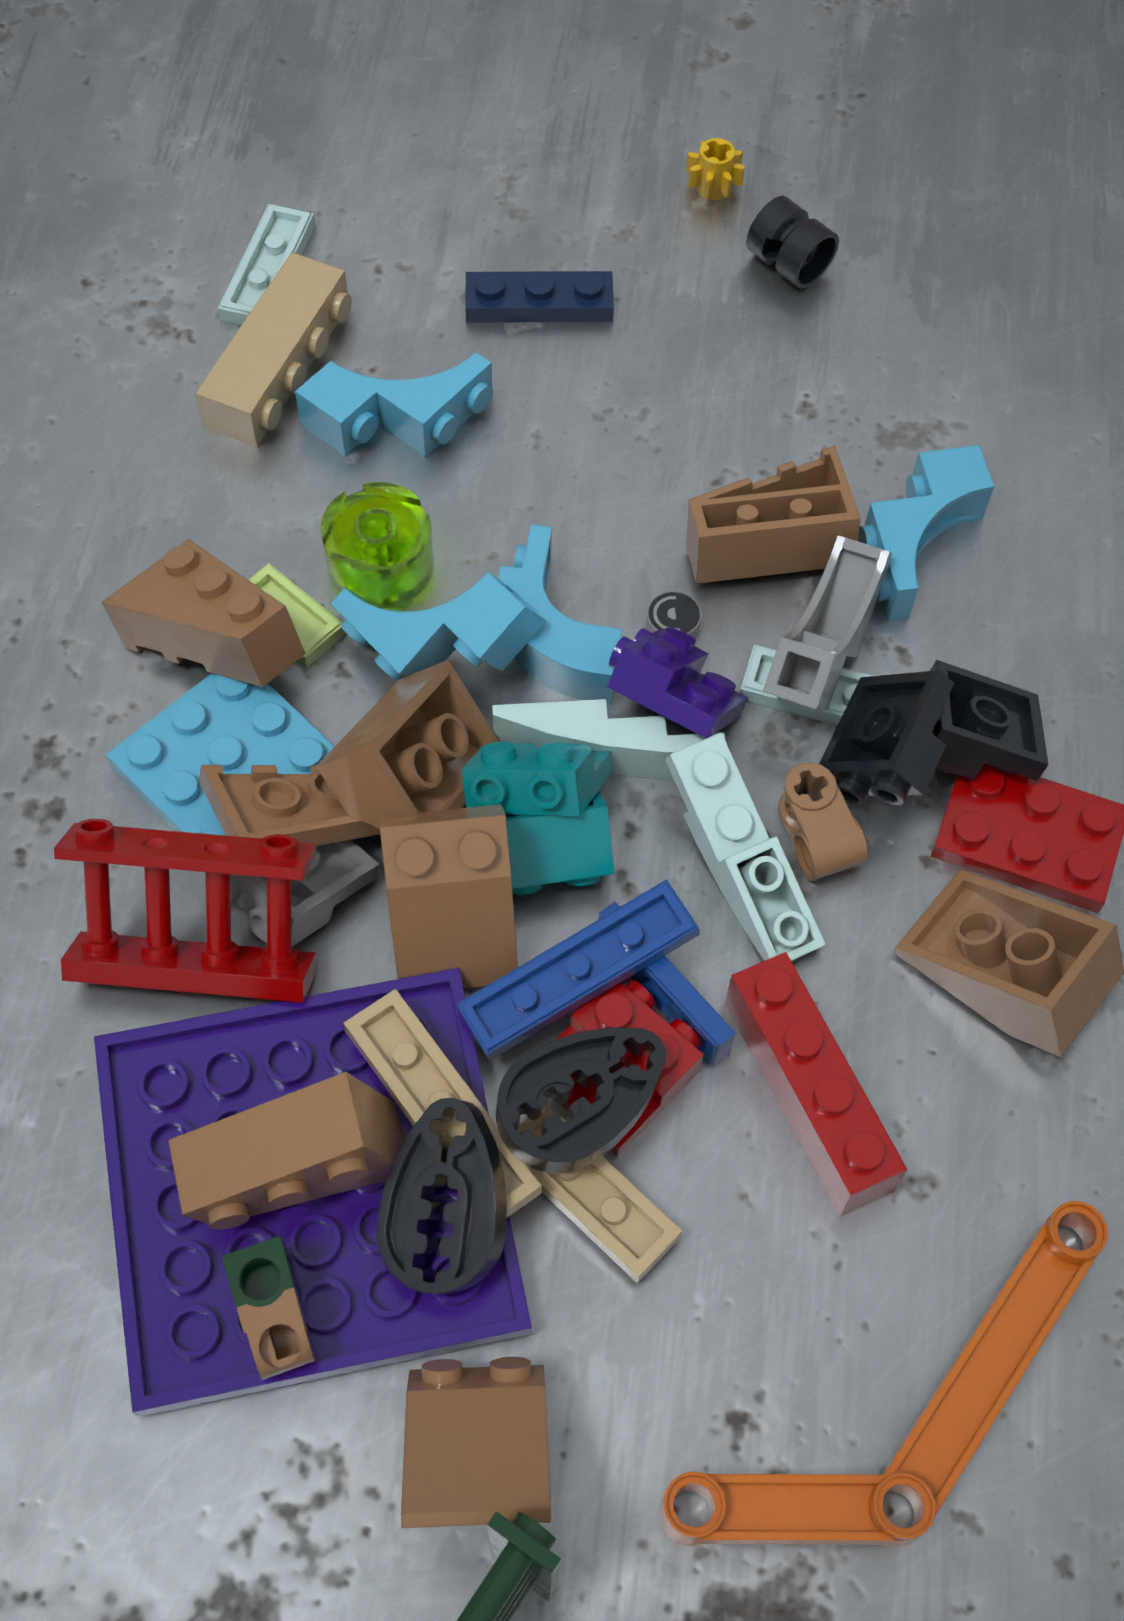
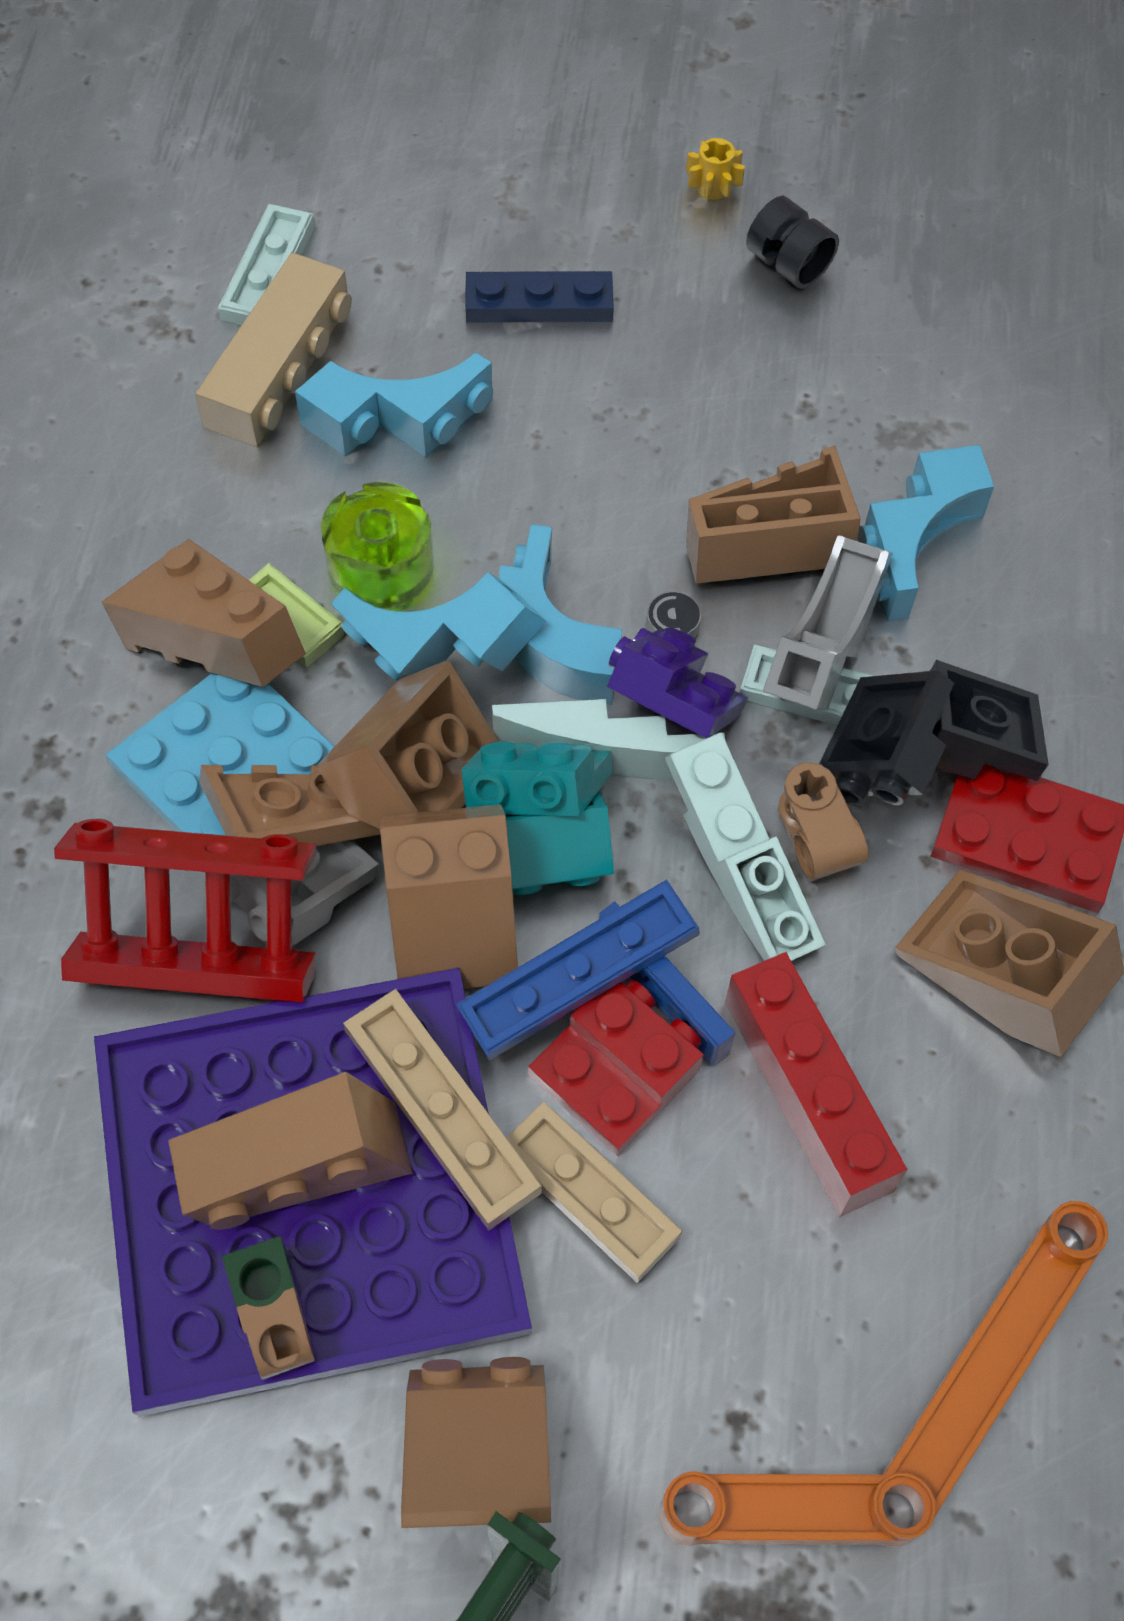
black piece [376,1097,507,1294] -> none
black piece [496,1027,666,1173] -> none

